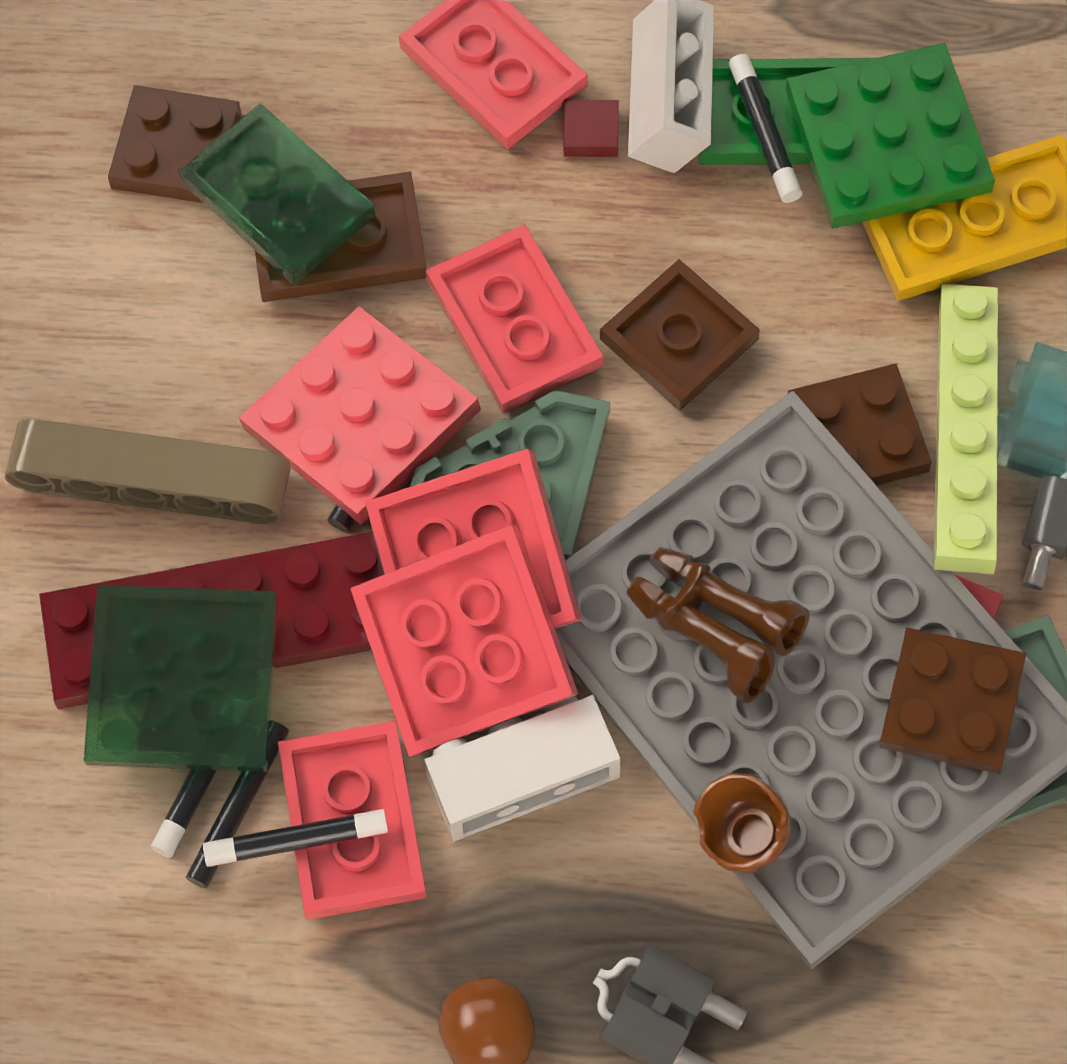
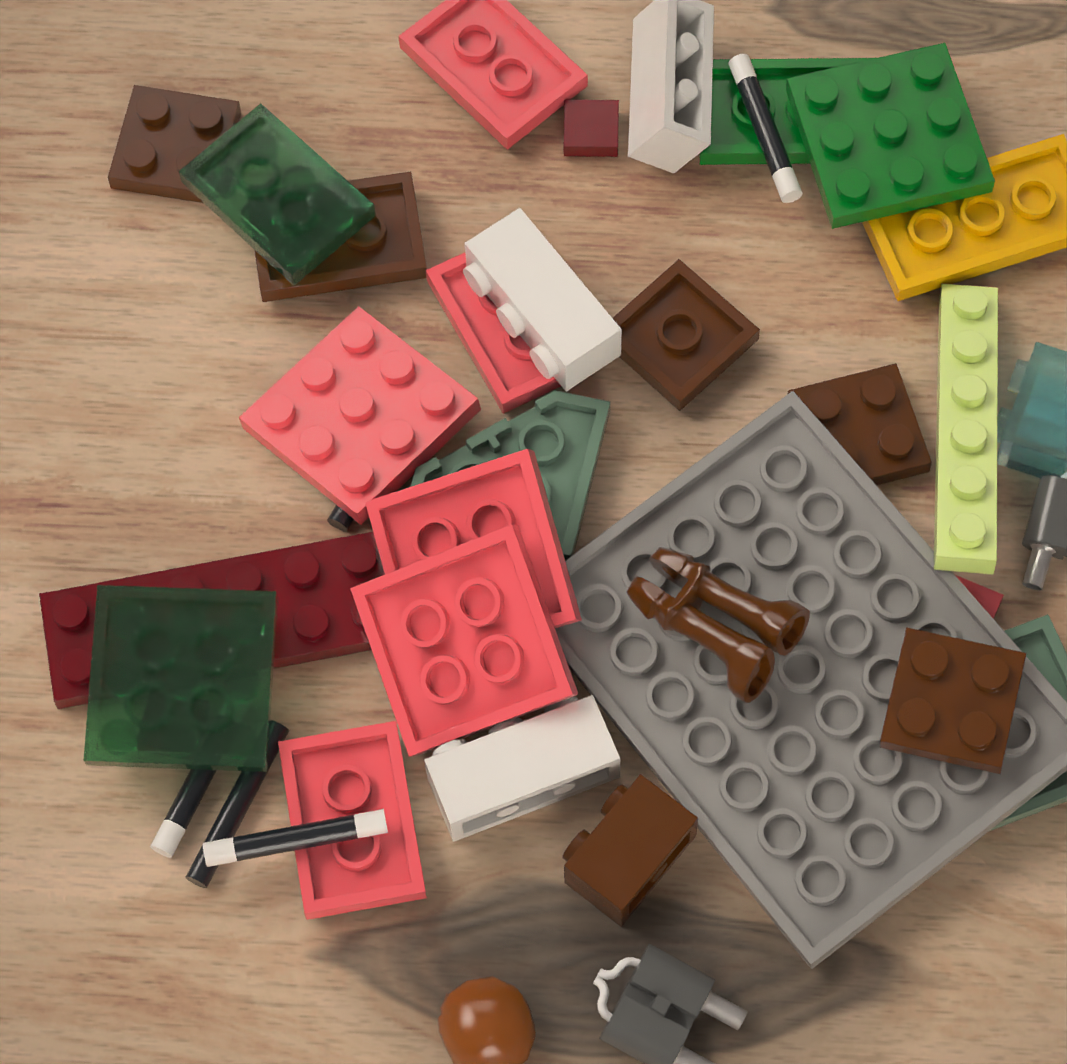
dark tan beam [5,419,291,524] -> none
dark orange hair [693,773,791,873] -> none
none -> white brick [463,208,622,392]
none -> reddish brown brick [562,774,698,927]

